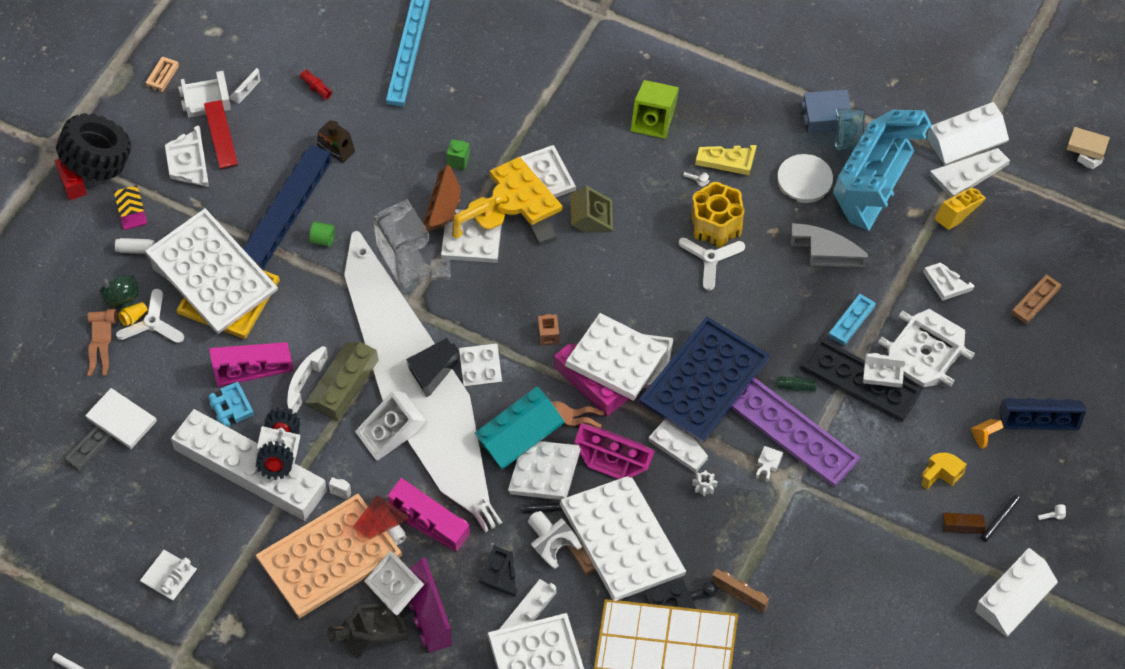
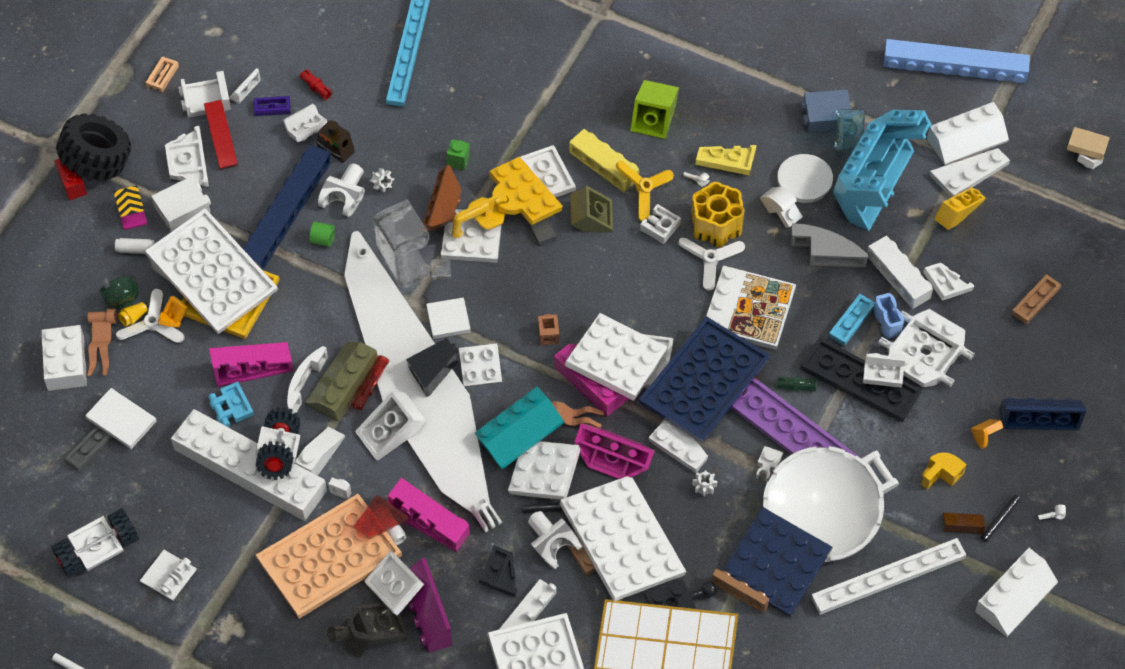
none -> white brick [42,325,87,391]
none -> plate [51,508,139,578]
none -> white brick [151,176,211,232]
none -> light orange tile [158,296,188,327]
none -> dark purple tile [254,96,291,116]
none -> white bracket [283,104,327,142]
none -> white slope [295,427,345,476]
none -> white connector [318,163,365,217]
none -> clear red pin [351,355,390,410]
none -> white gear [370,168,394,192]
none -> white tile [426,297,471,339]
none -> light yellow brick [569,129,639,193]
none -> yellow piece [616,161,674,222]
none -> white brick [640,204,681,244]
none -> plate [707,265,796,350]
none -> dark blue plate [723,507,833,617]
none -> white brick [760,187,803,228]
none -> white dish [763,446,899,562]
none -> white plate [811,538,966,615]
none -> white brick [867,236,933,309]
none -> light blue brick [874,293,904,339]
none -> light blue brick [883,39,1030,83]

